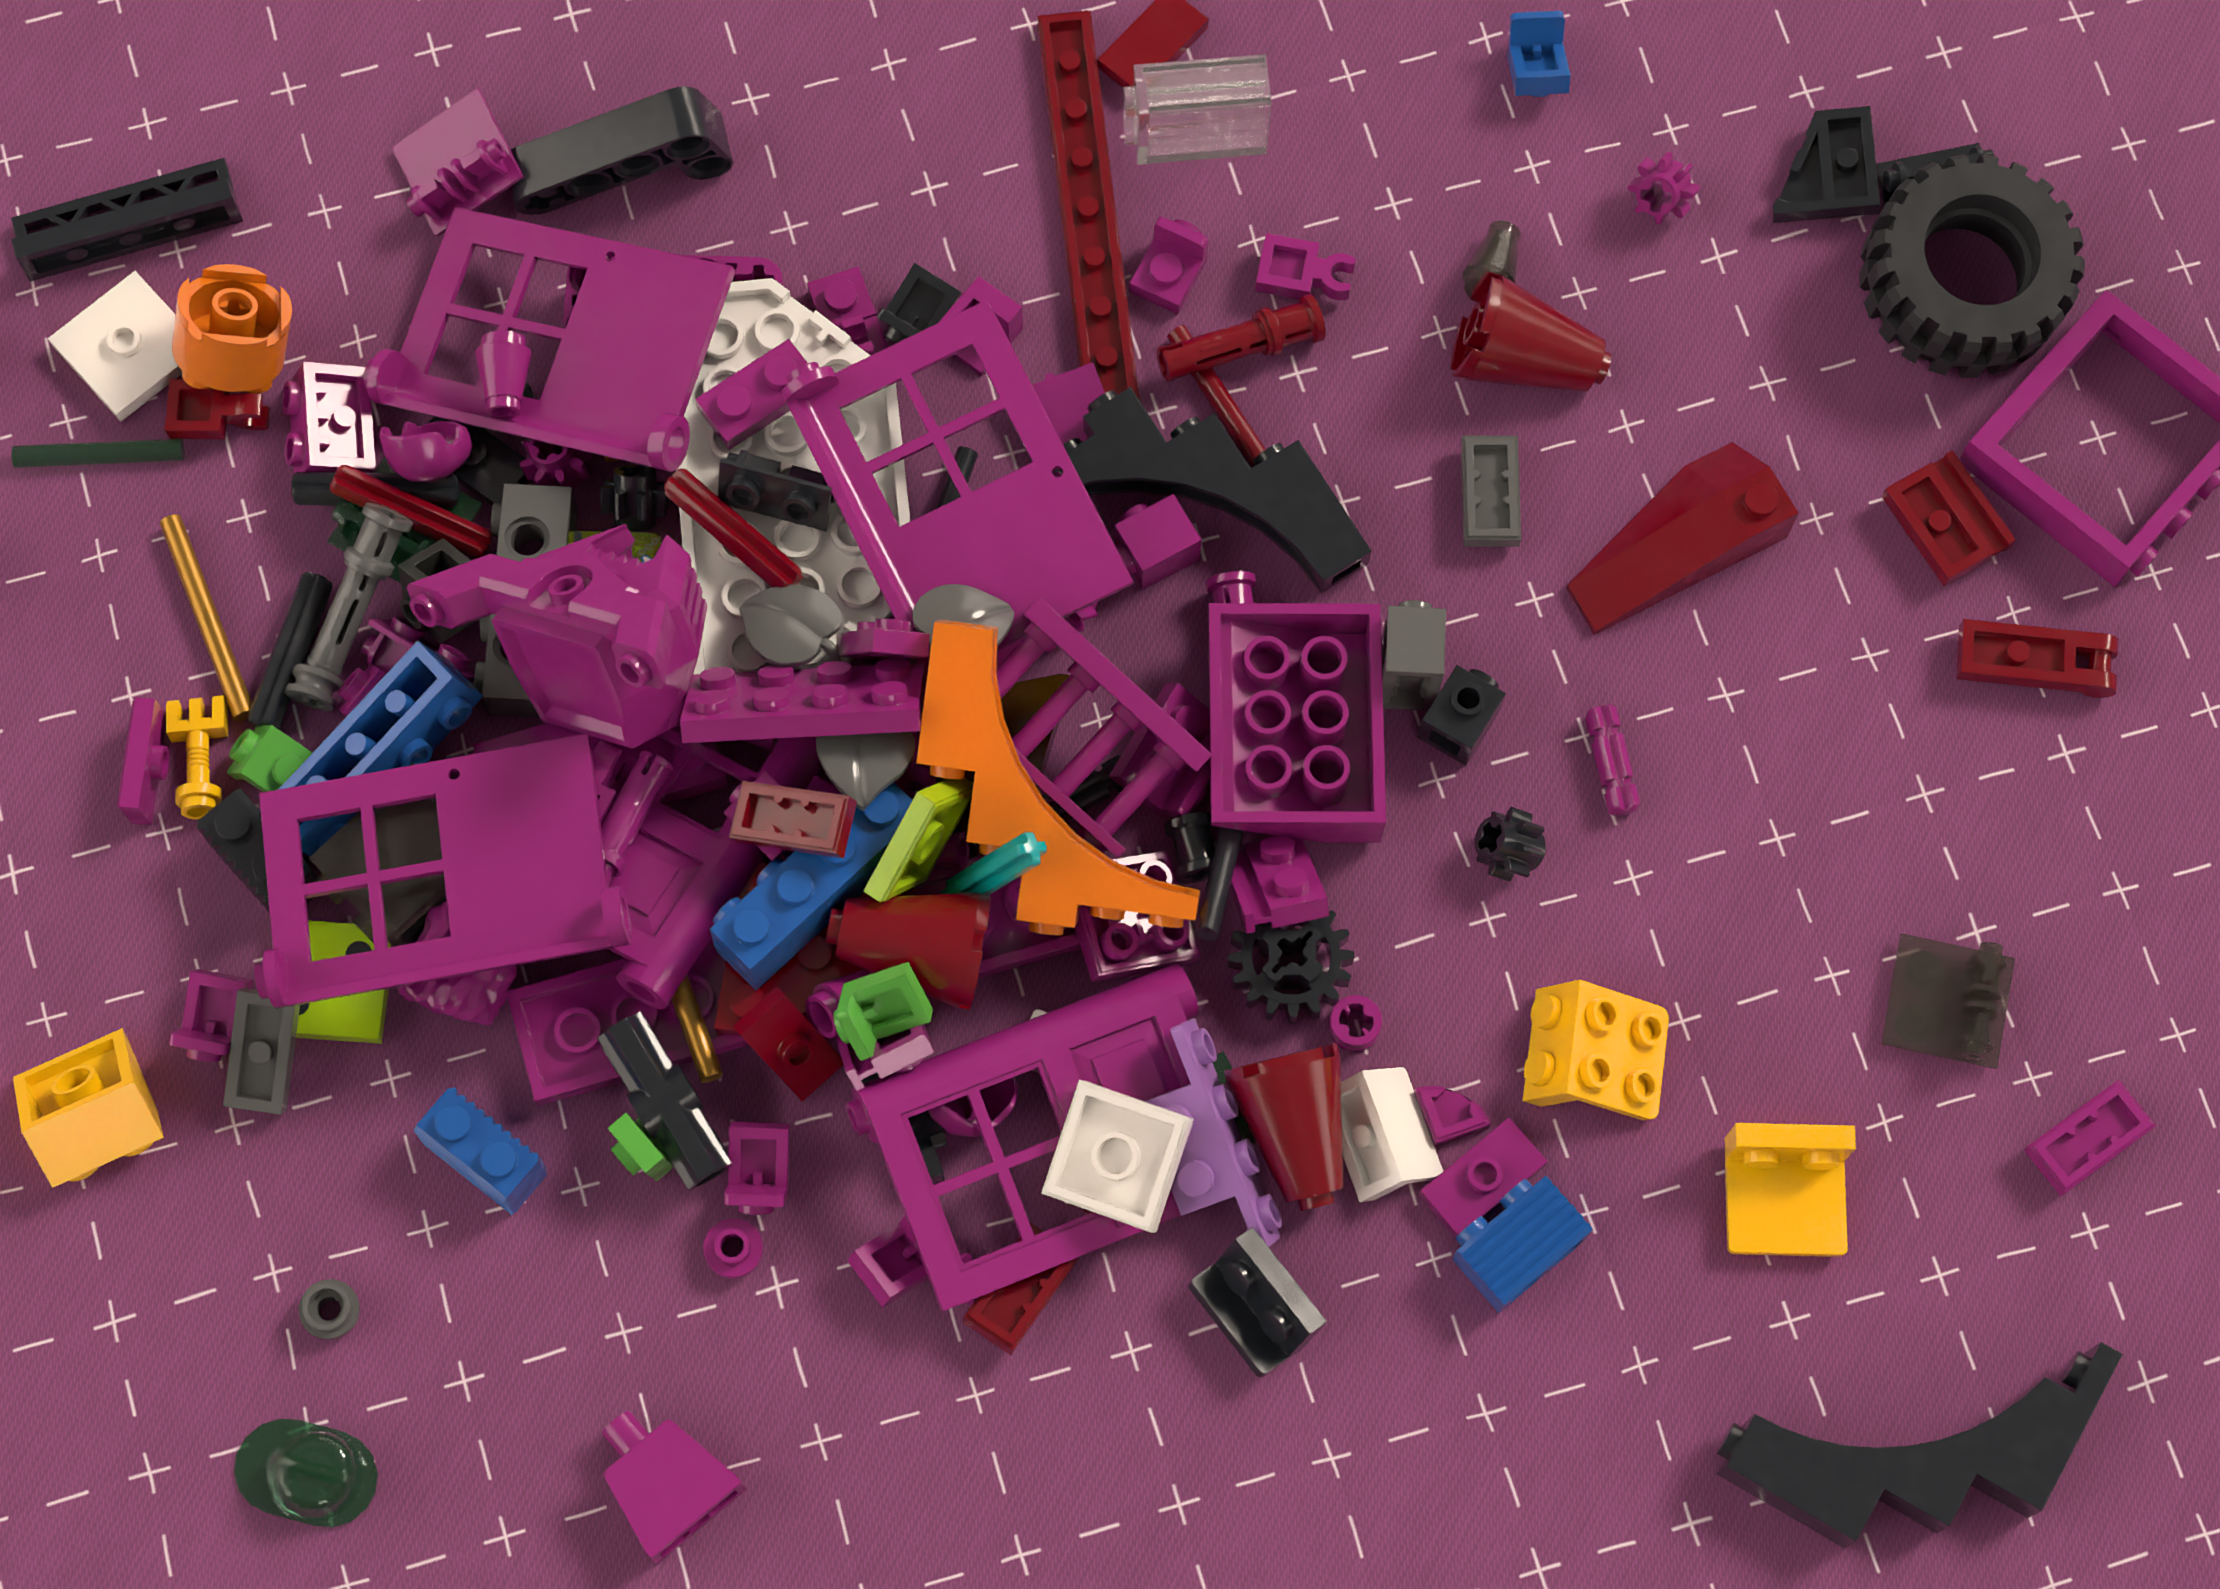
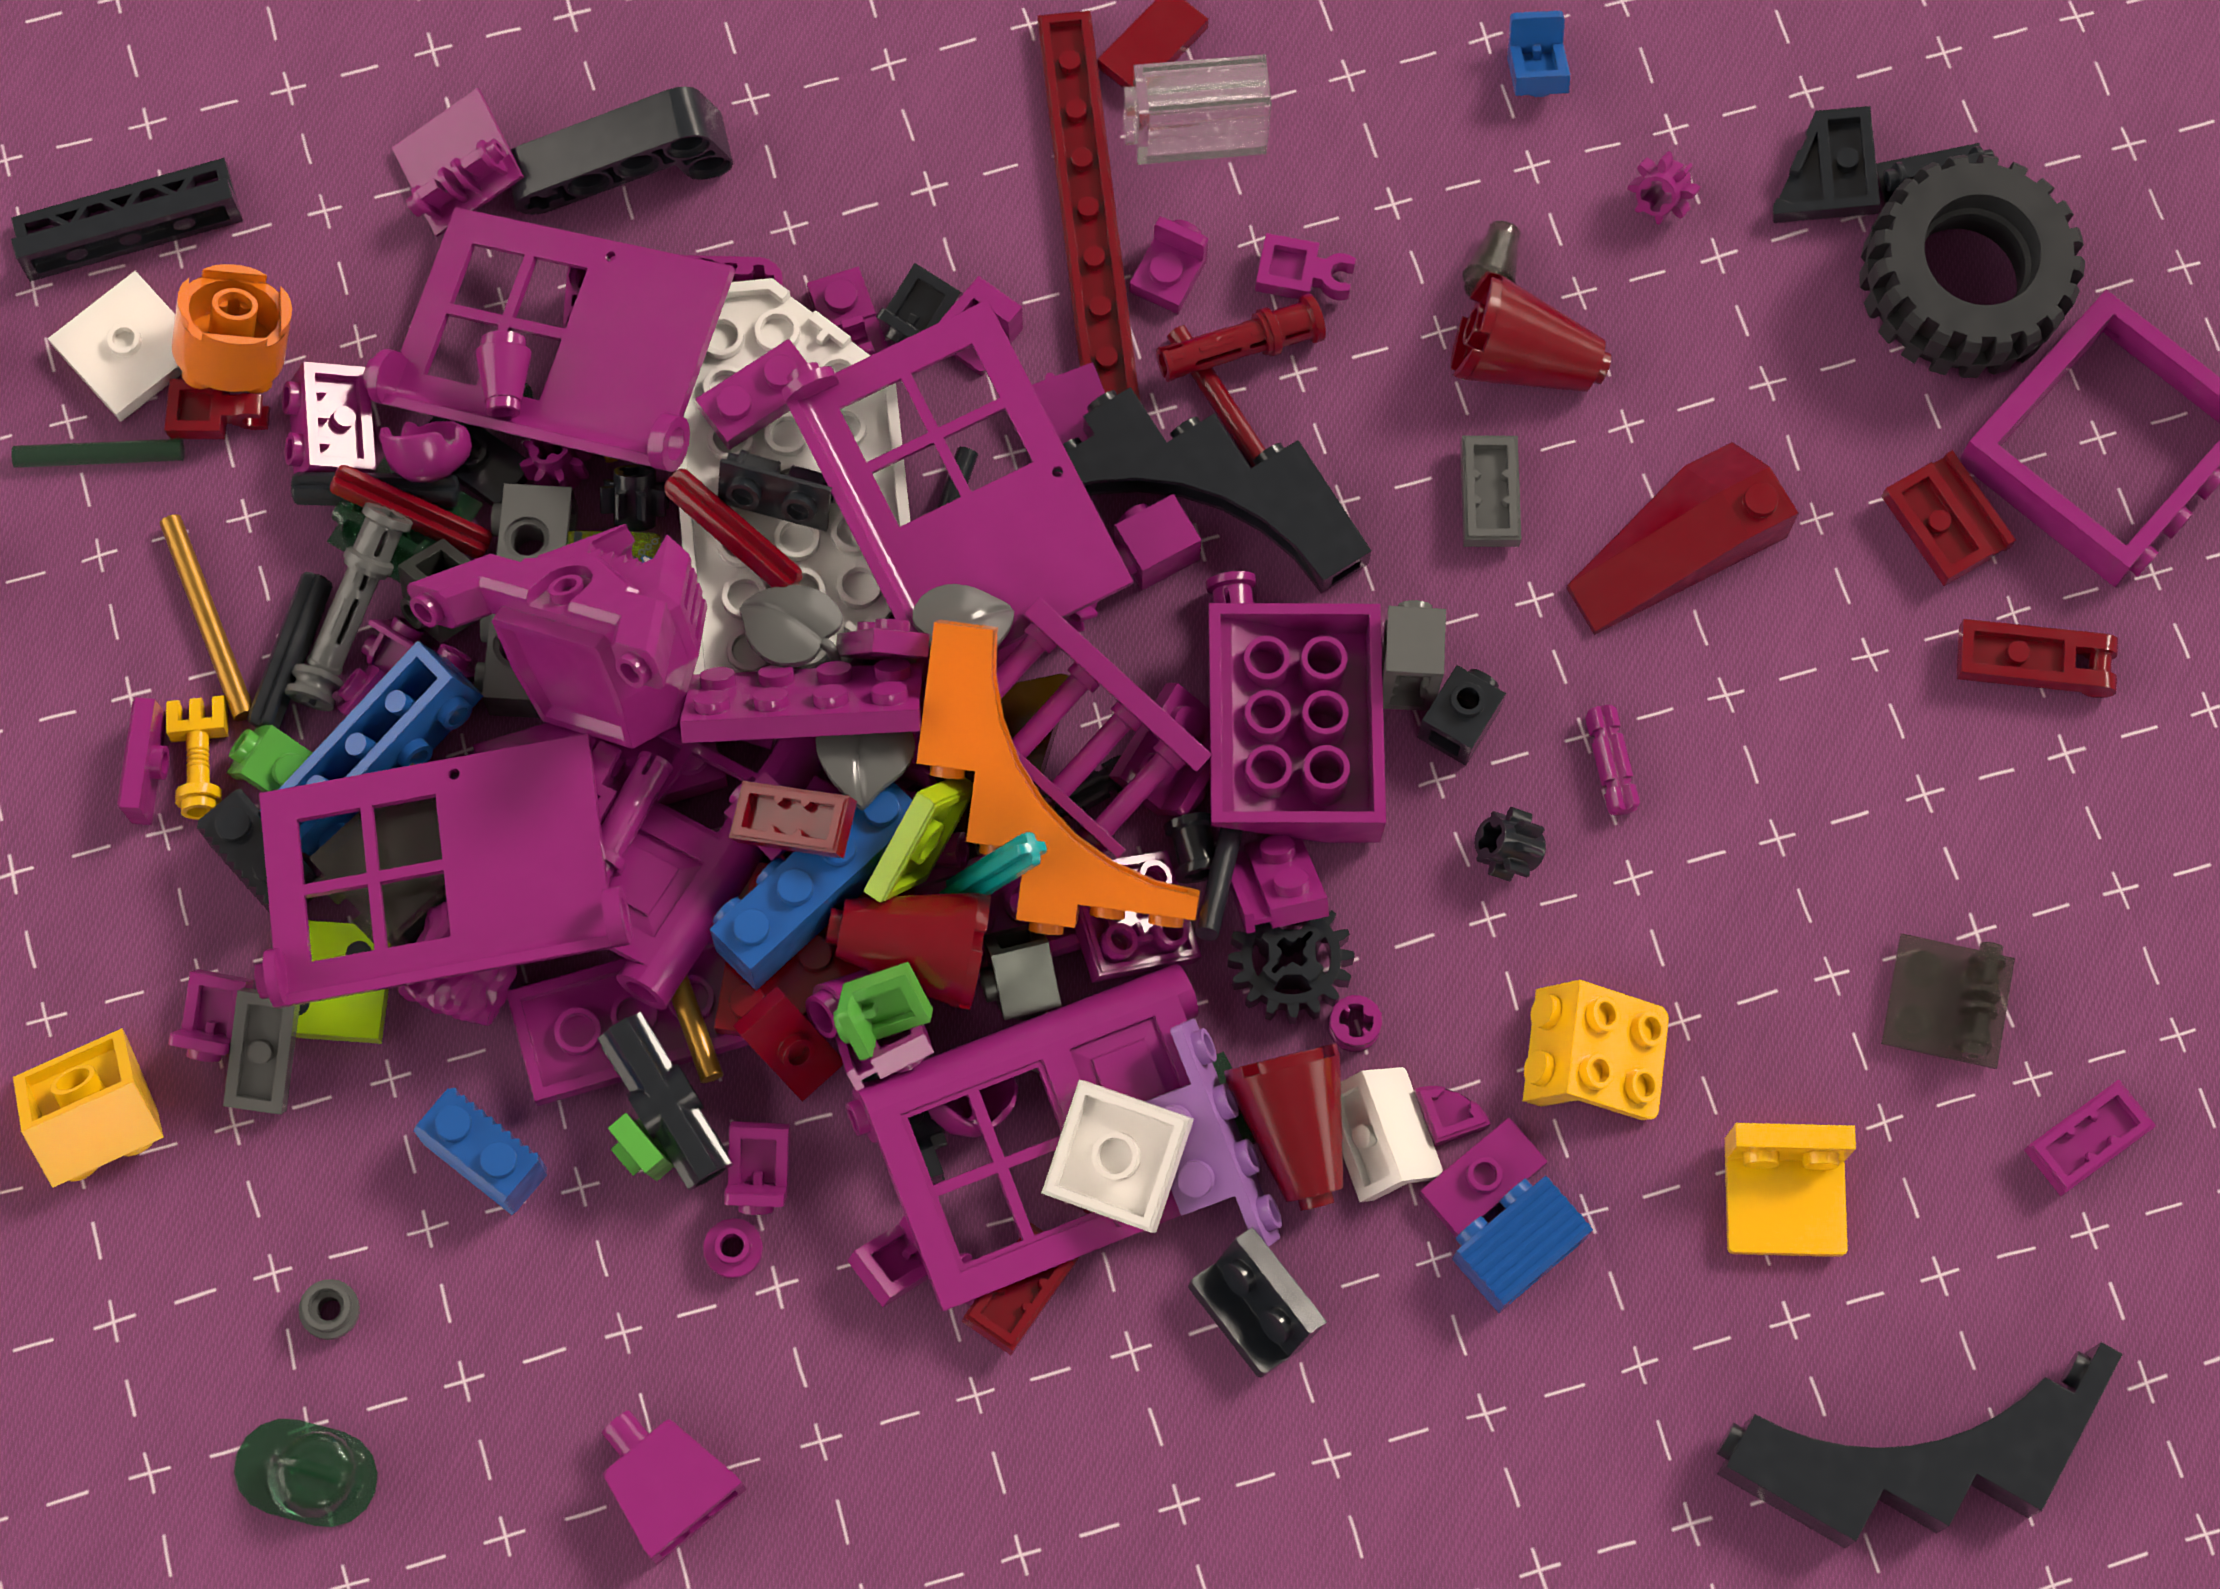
none -> pearl dark grey brick [979,924,1061,1021]

